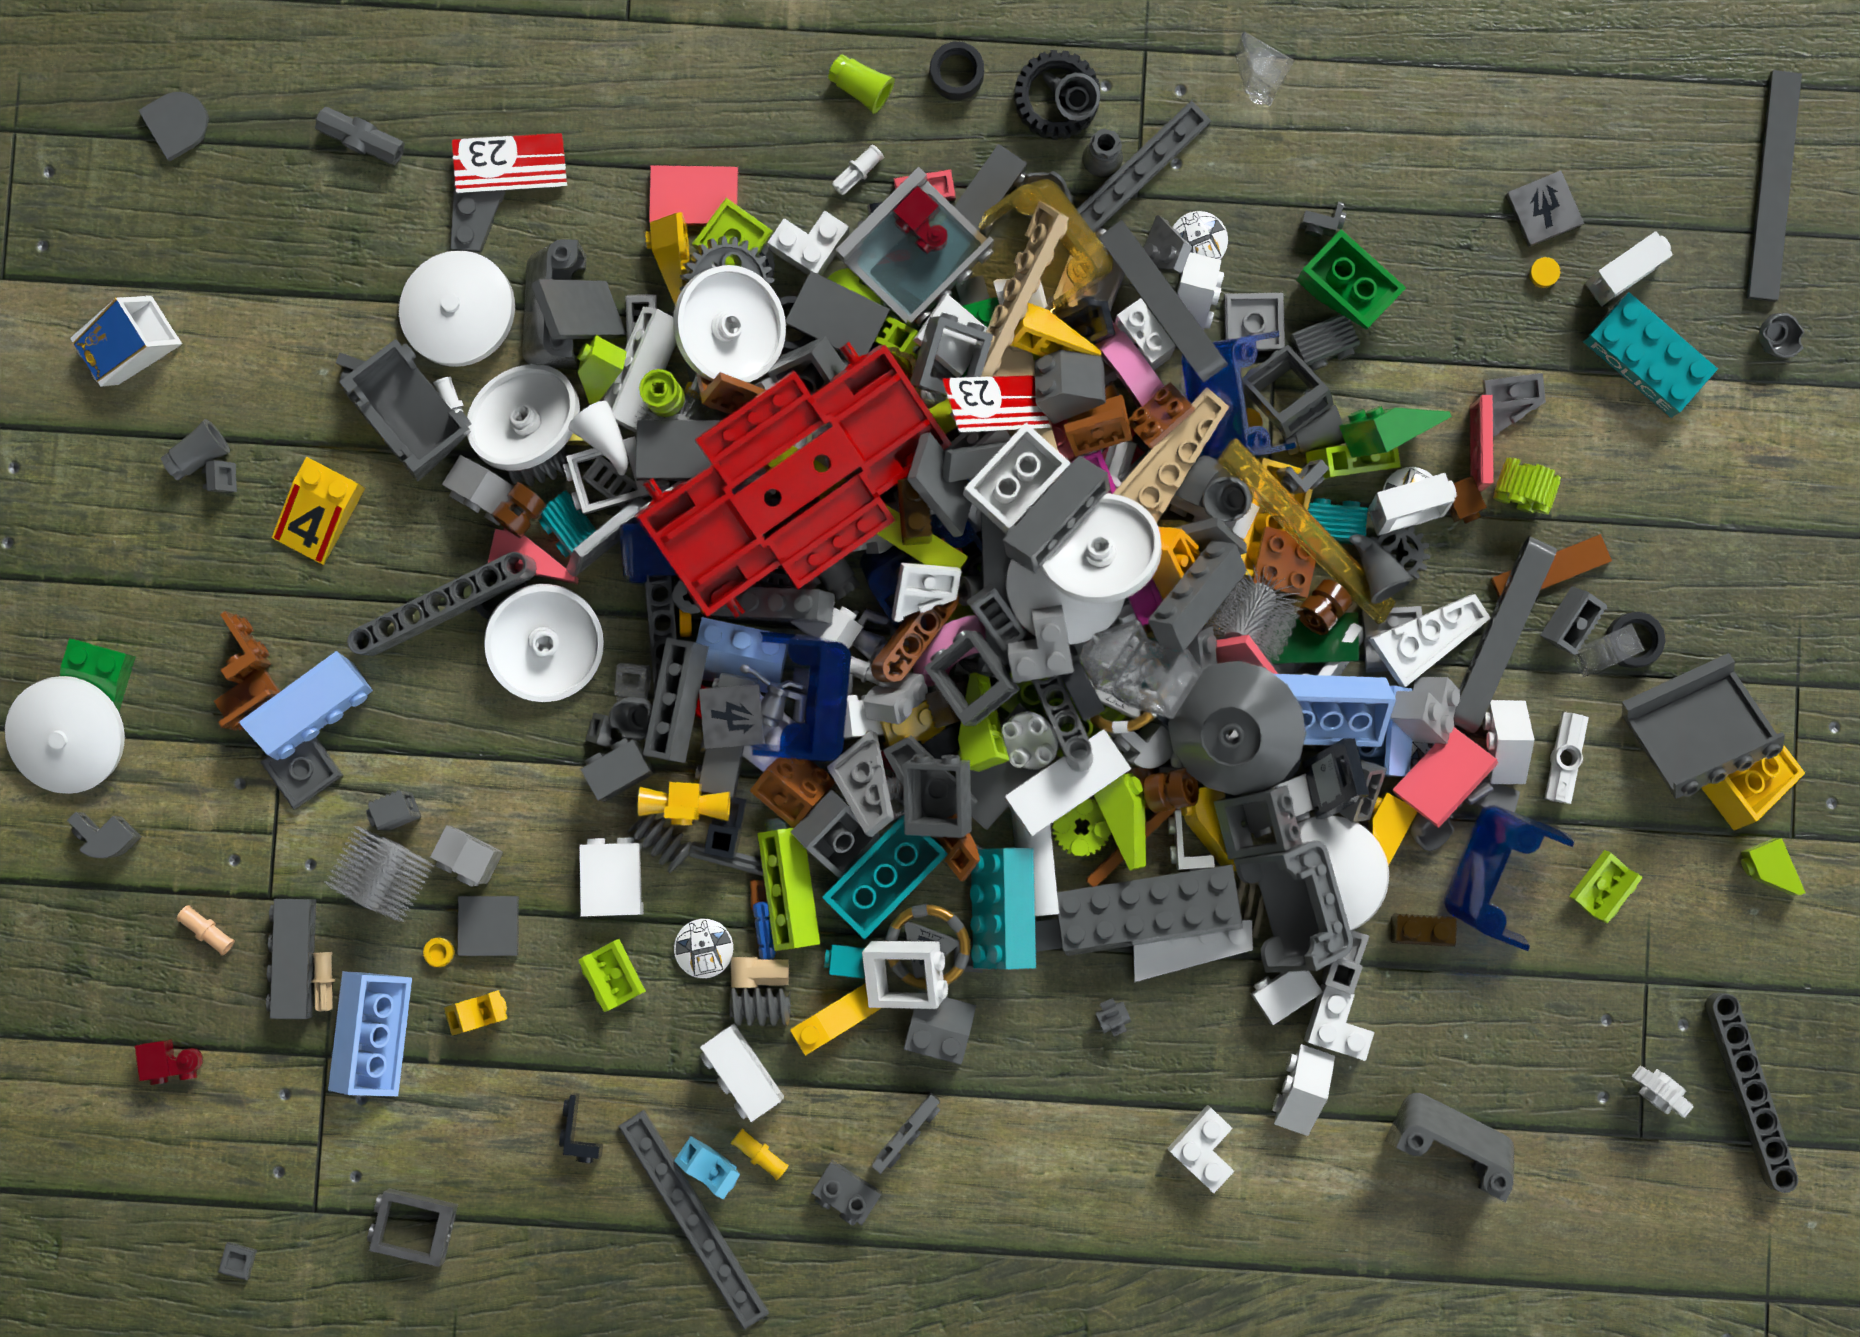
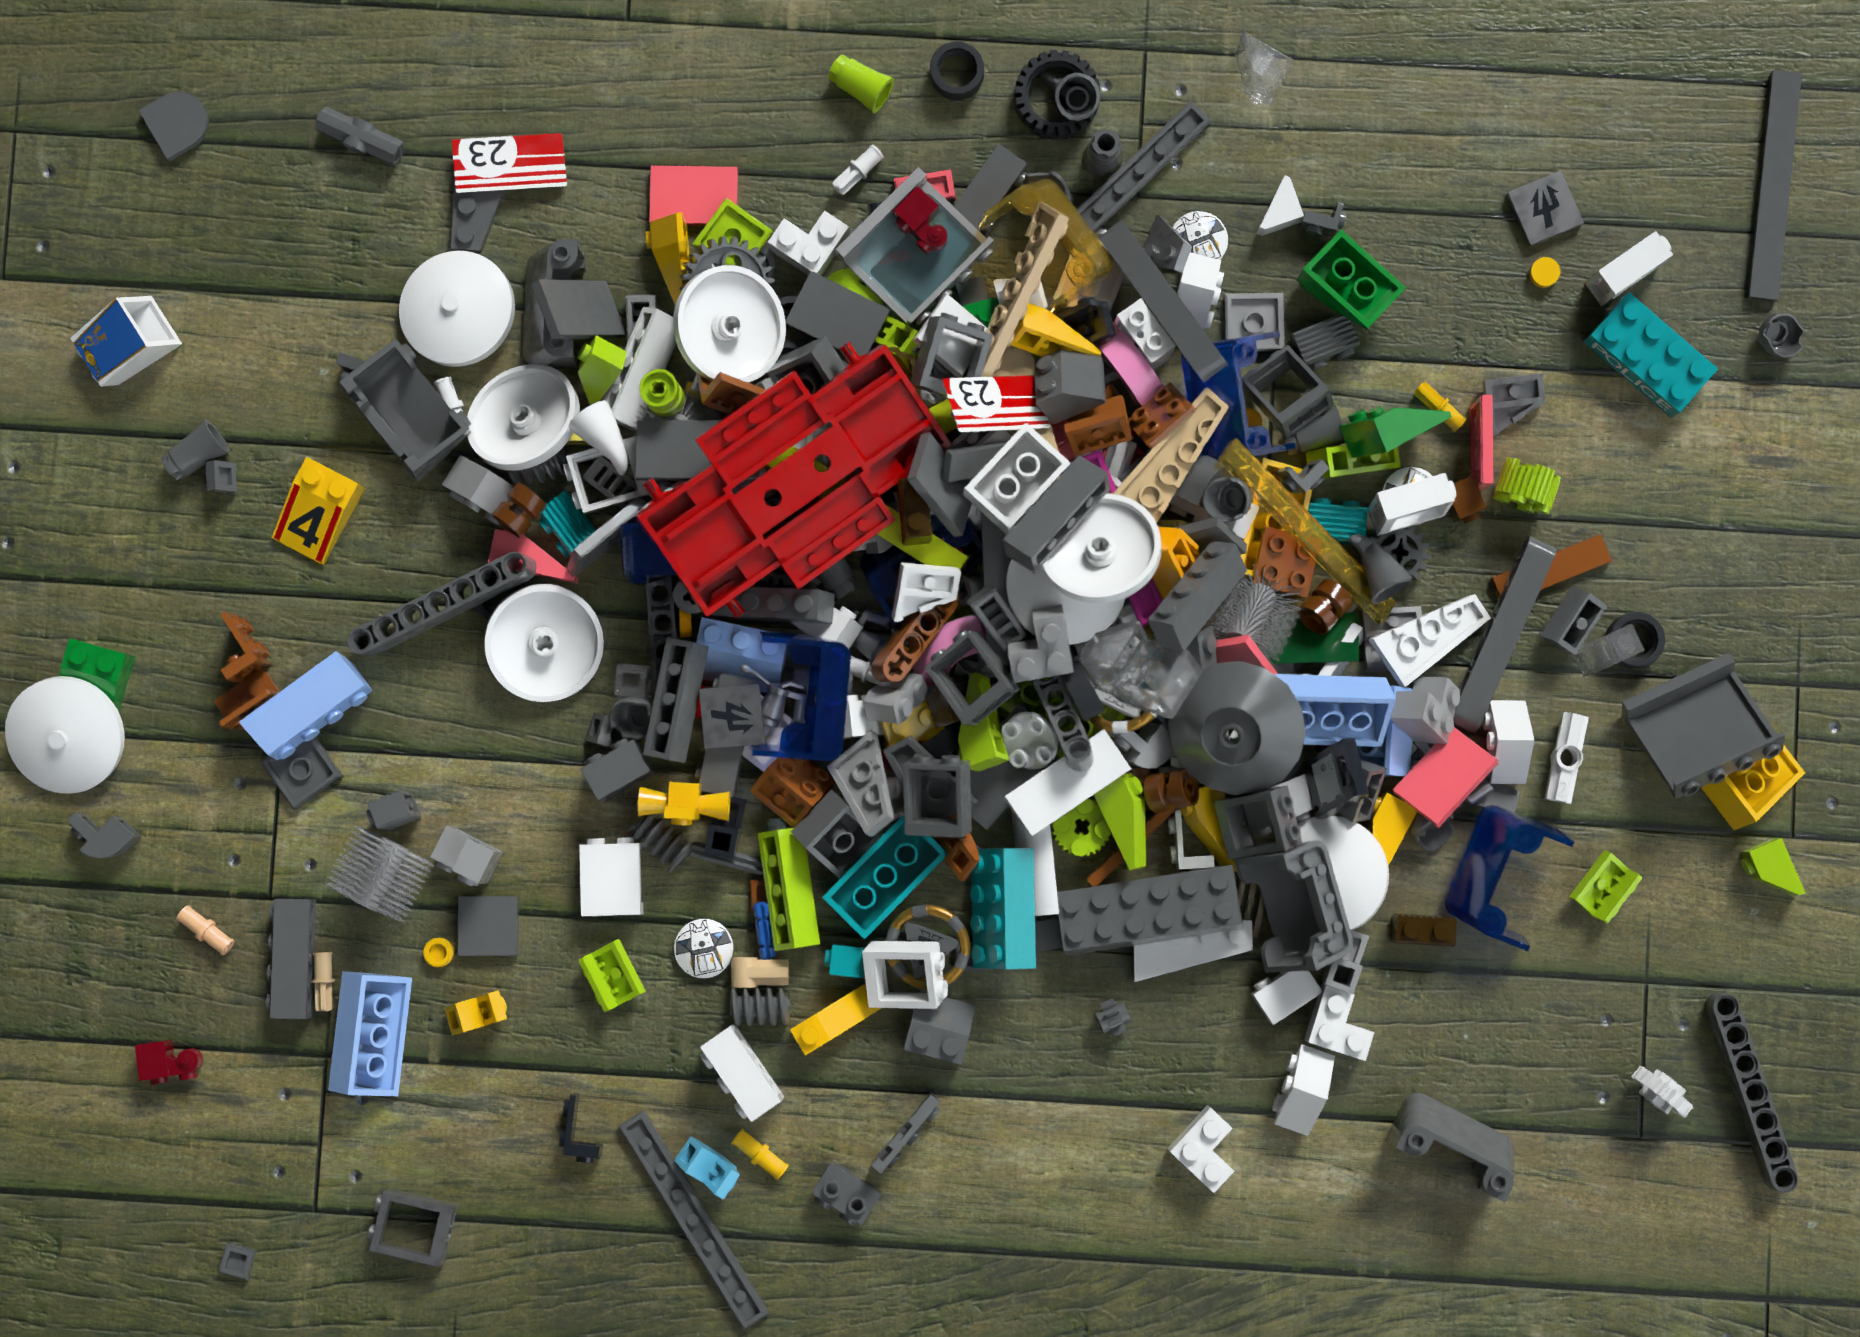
none -> white slope [1257,175,1304,236]
none -> yellow axle [1414,382,1467,433]

